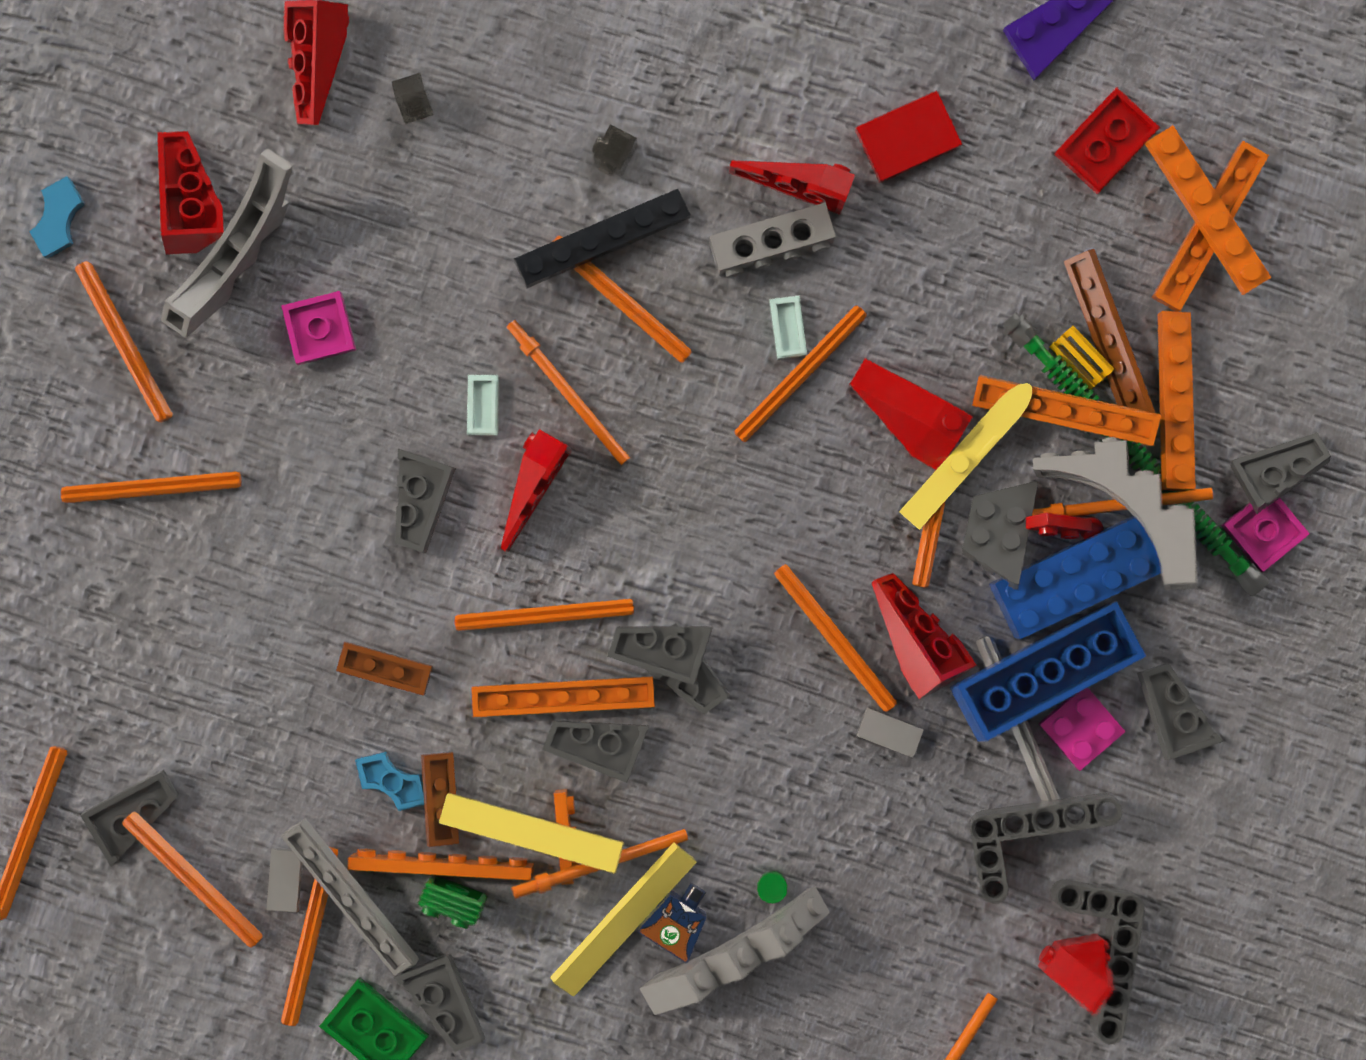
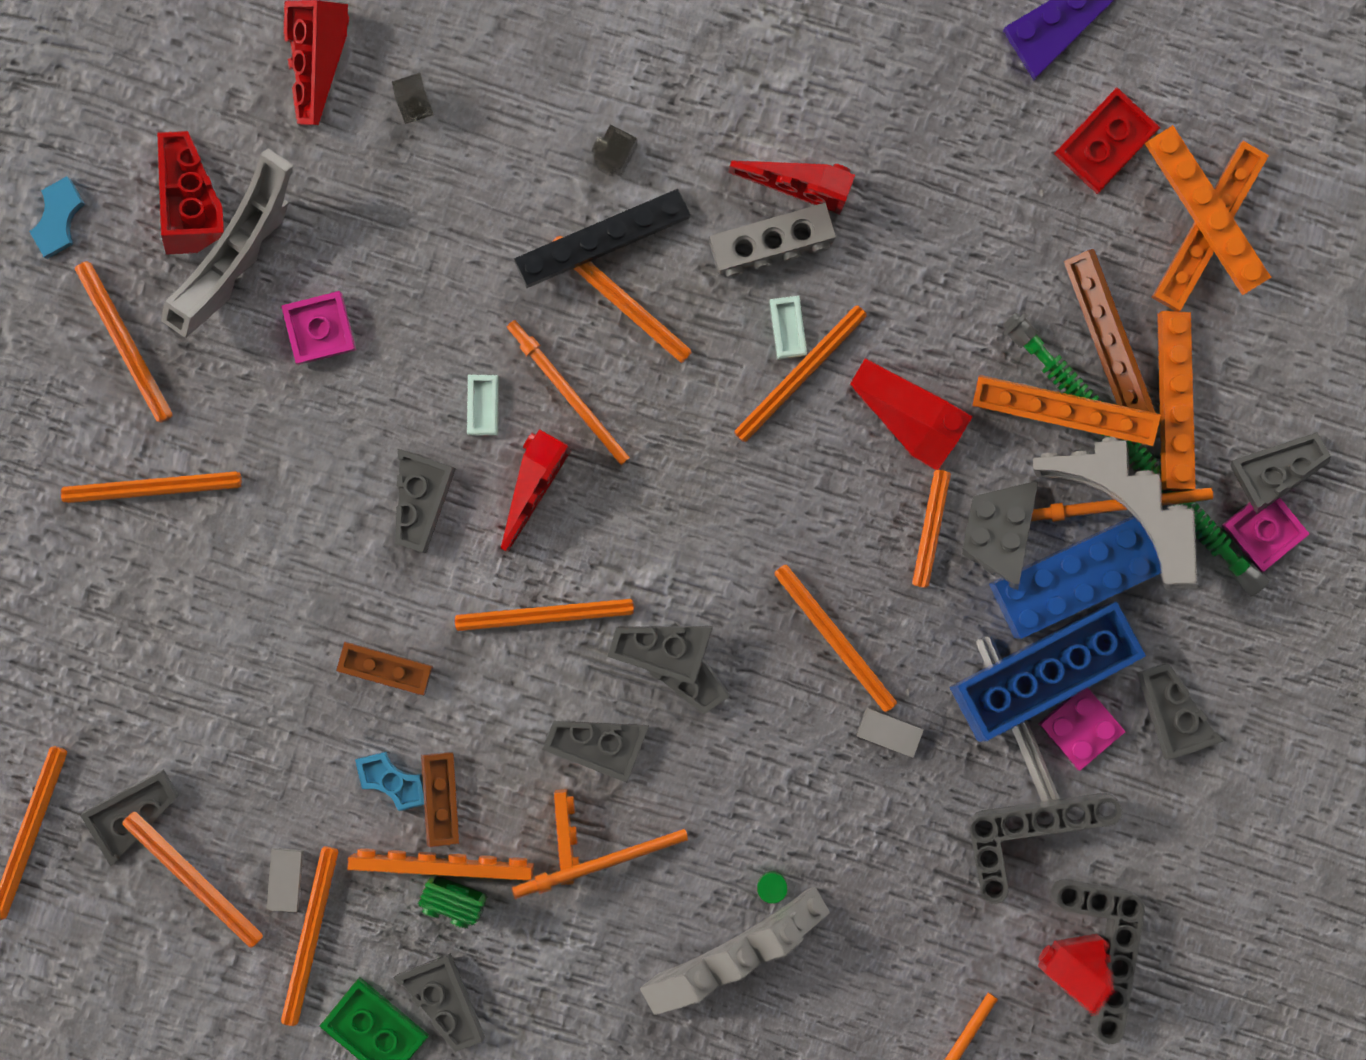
light grey tile [281,818,419,976] -> none
light yellow tile [439,793,624,873] -> none
orange plate [471,676,655,717] -> none
light yellow tile [550,842,697,997] -> none
torso [638,883,706,964] -> none
red tile [855,91,962,183] -> none
red wedge [871,573,977,699] -> none
light yellow piece [899,383,1032,530] -> none
red plate [1026,512,1104,539] -> none
yellow tile [1049,325,1114,389] -> none

